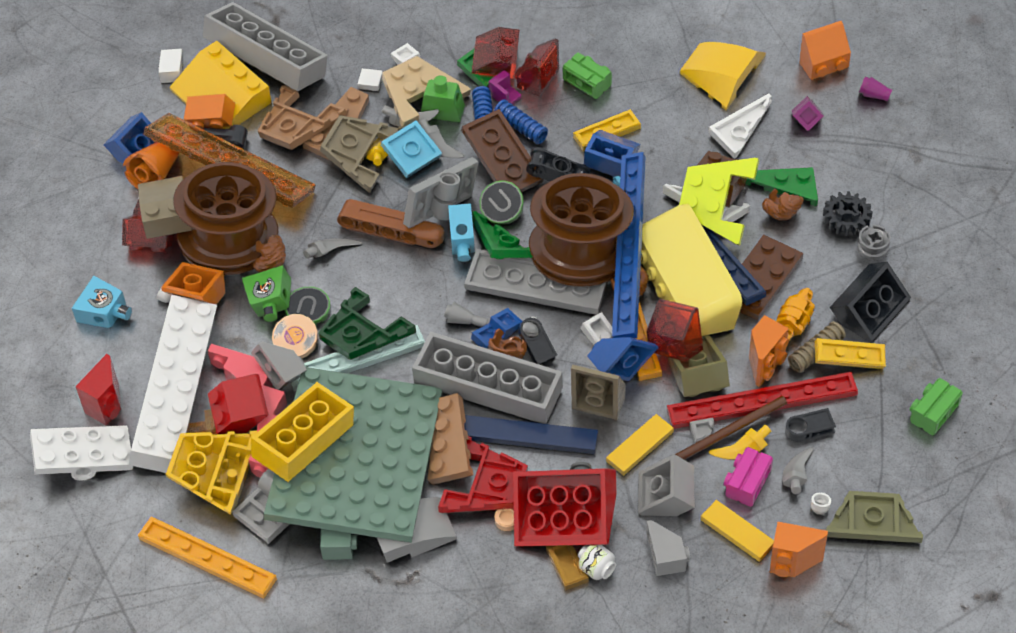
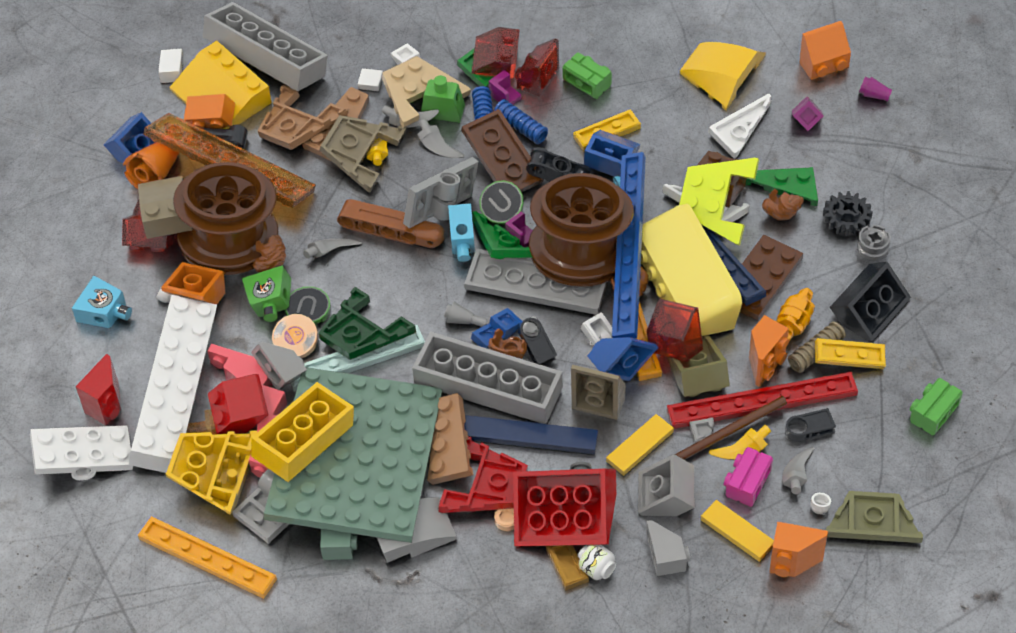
medium azure plate [381,120,442,178] -> none
none -> magenta panel [505,211,533,248]

